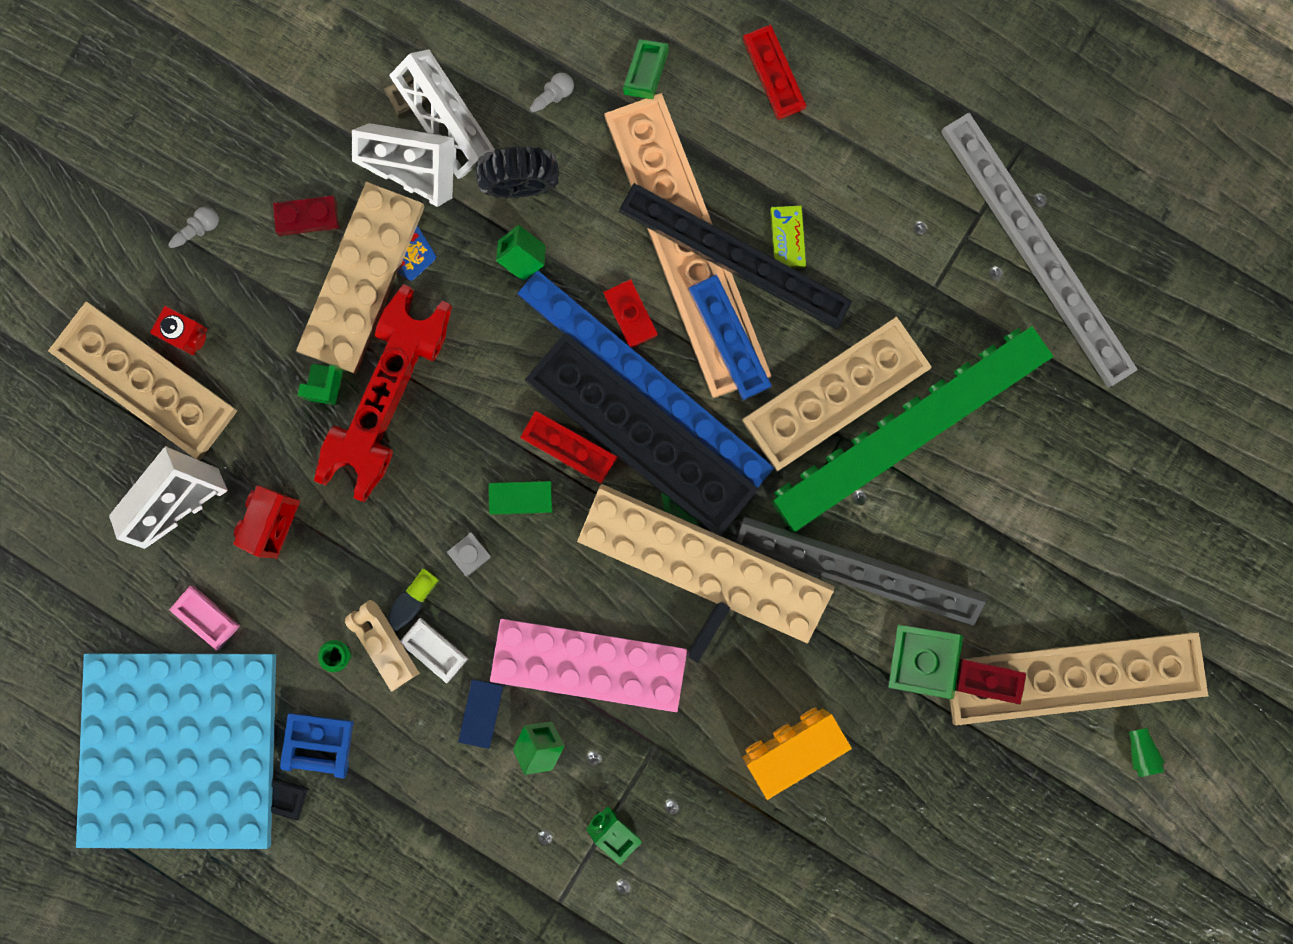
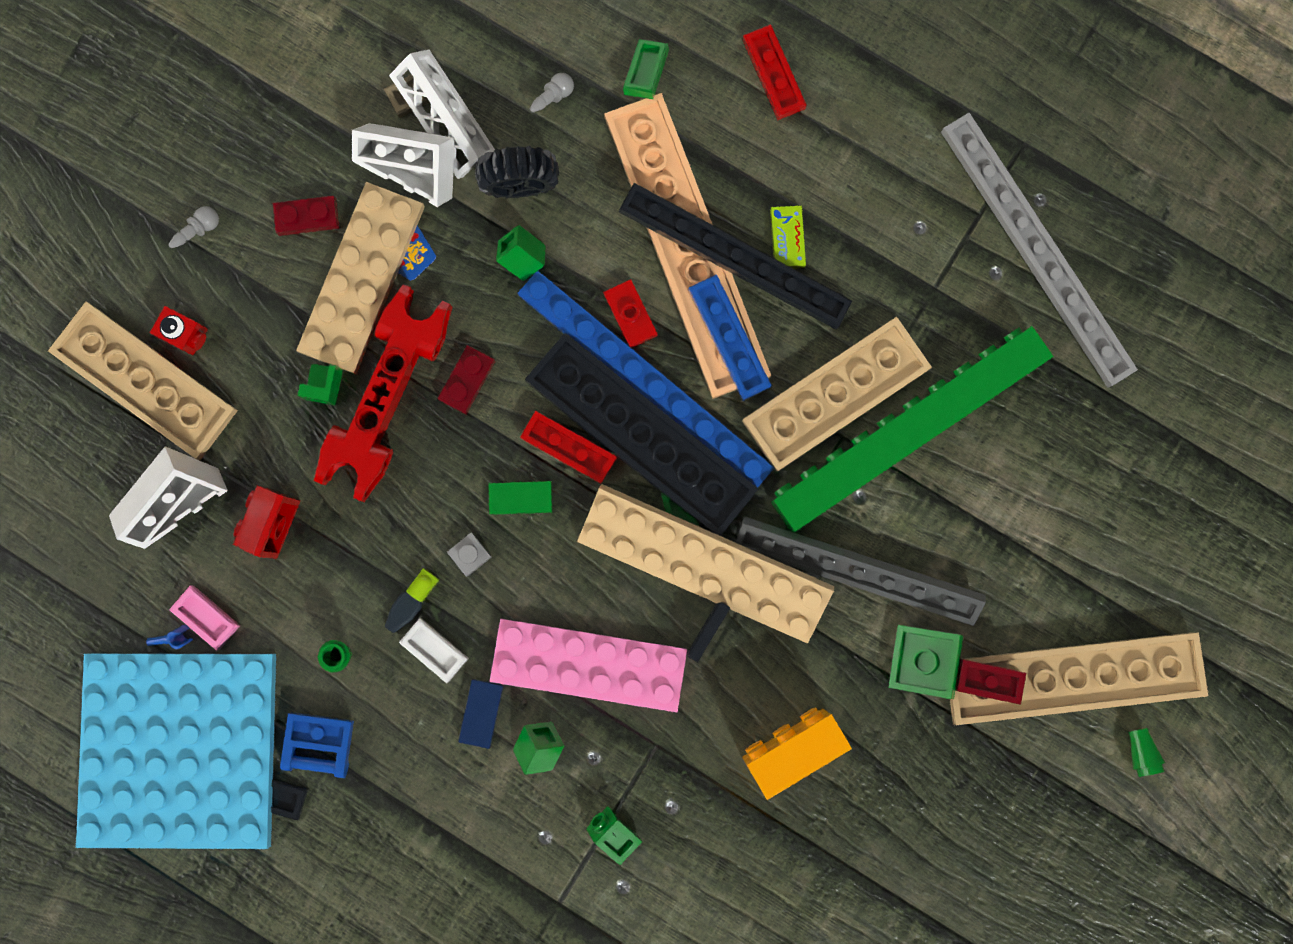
tan plate [345,600,420,692] -> none
none -> blue hand [146,625,193,649]
none -> dark red plate [437,345,496,415]

